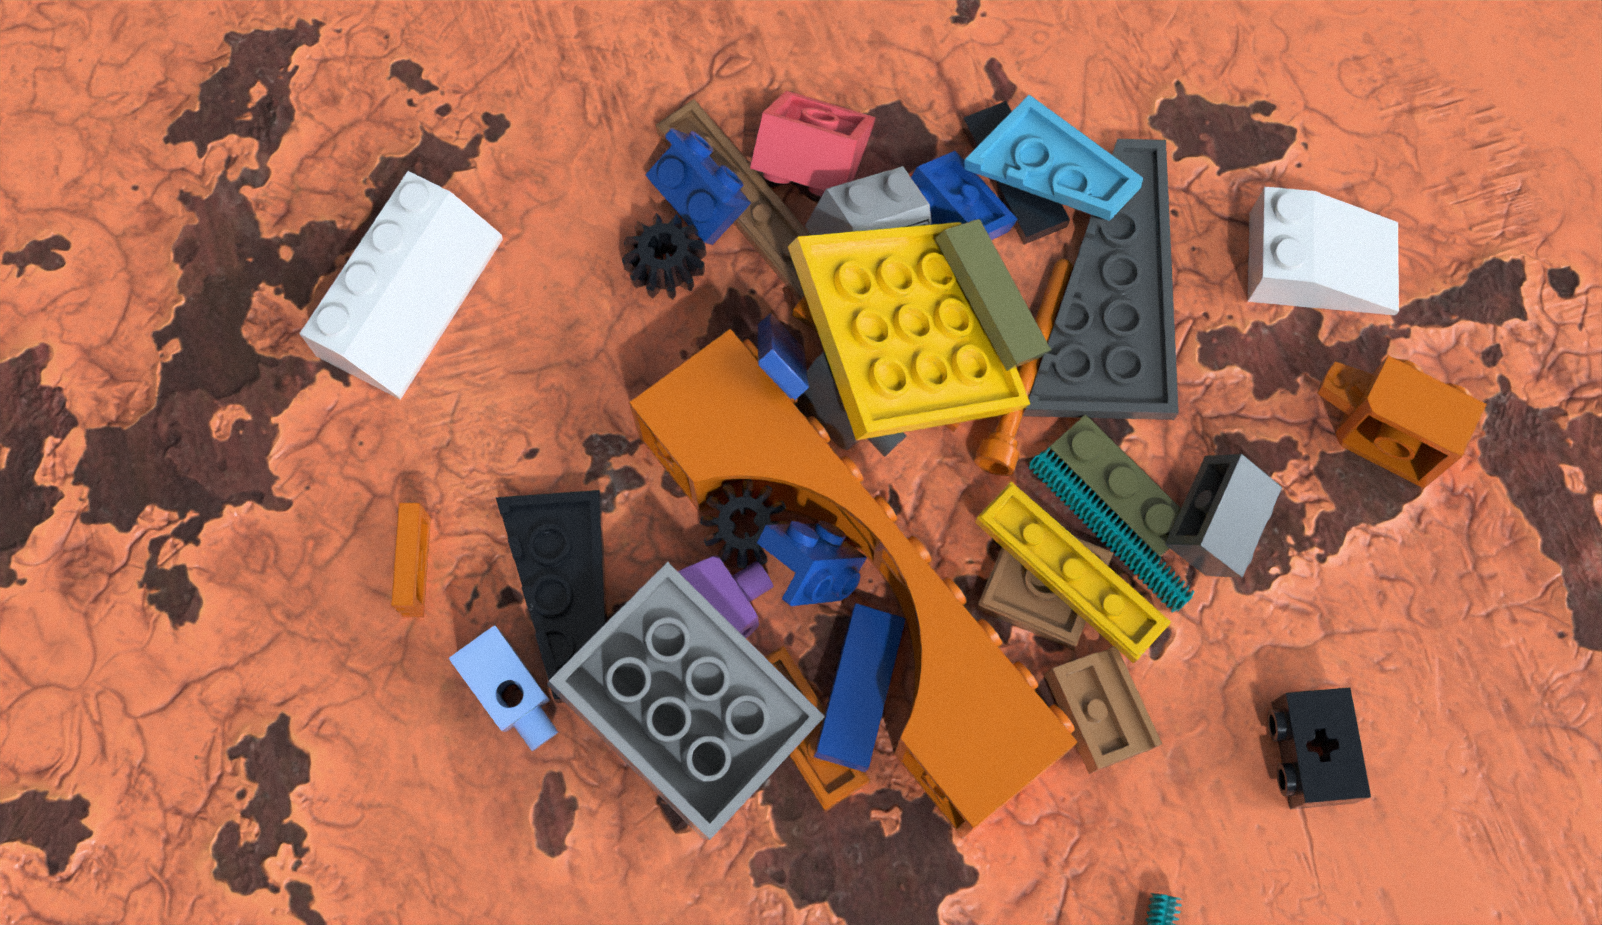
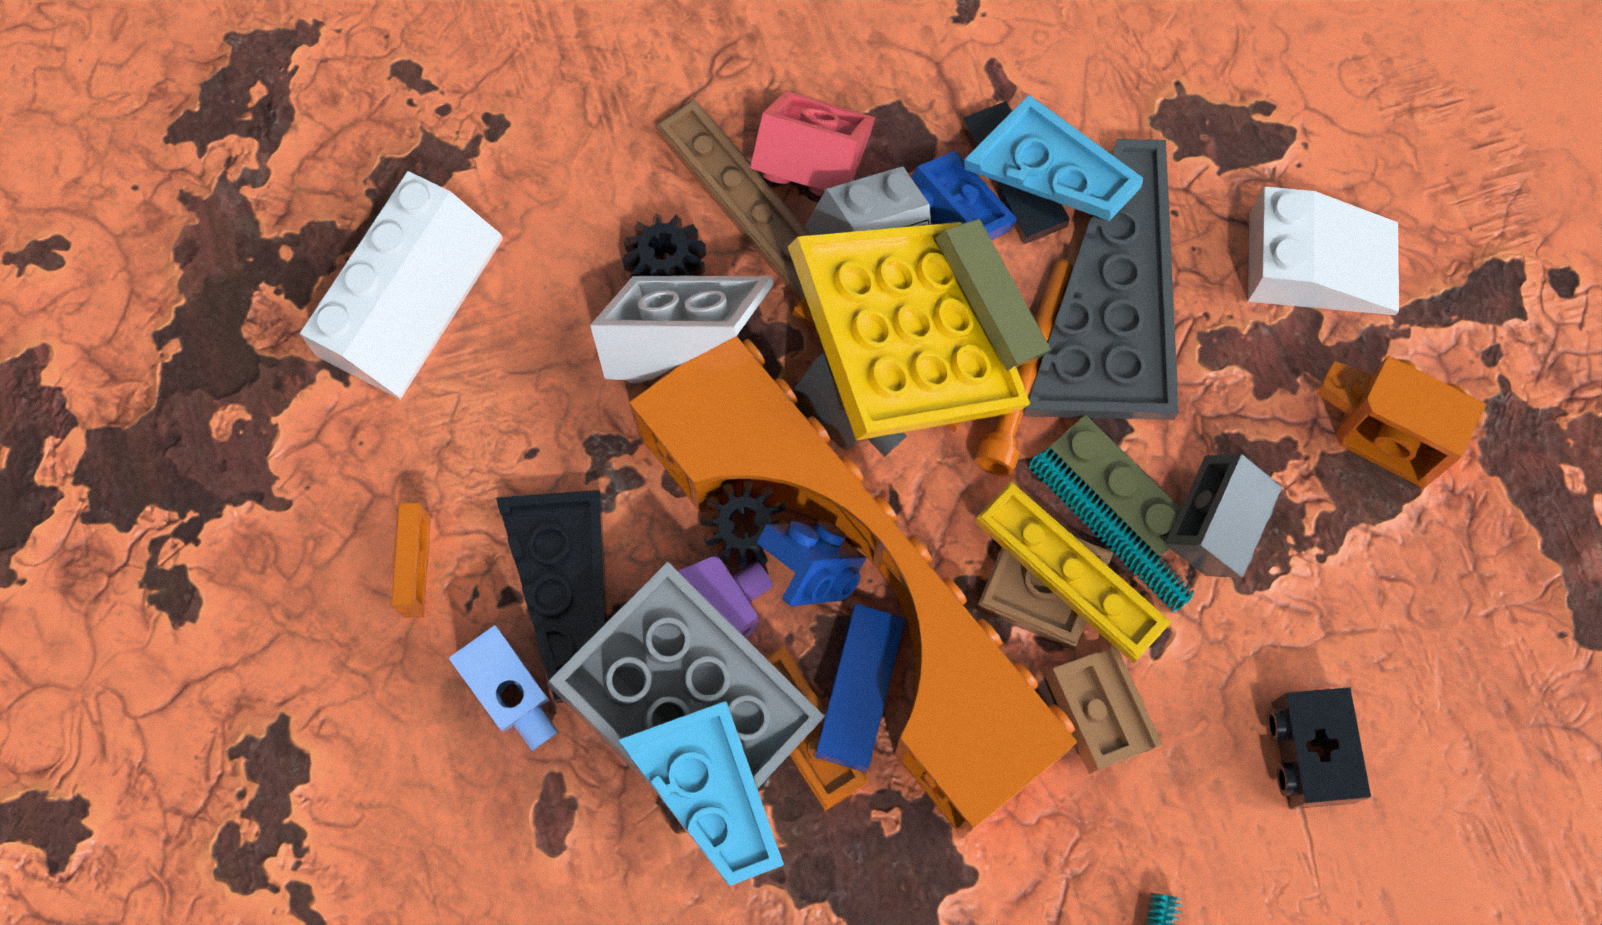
blue bracket [645,128,751,245] -> none
blue tile [758,313,809,400] -> none
none -> white slope [590,276,773,383]
none -> medium azure wing [617,701,784,886]

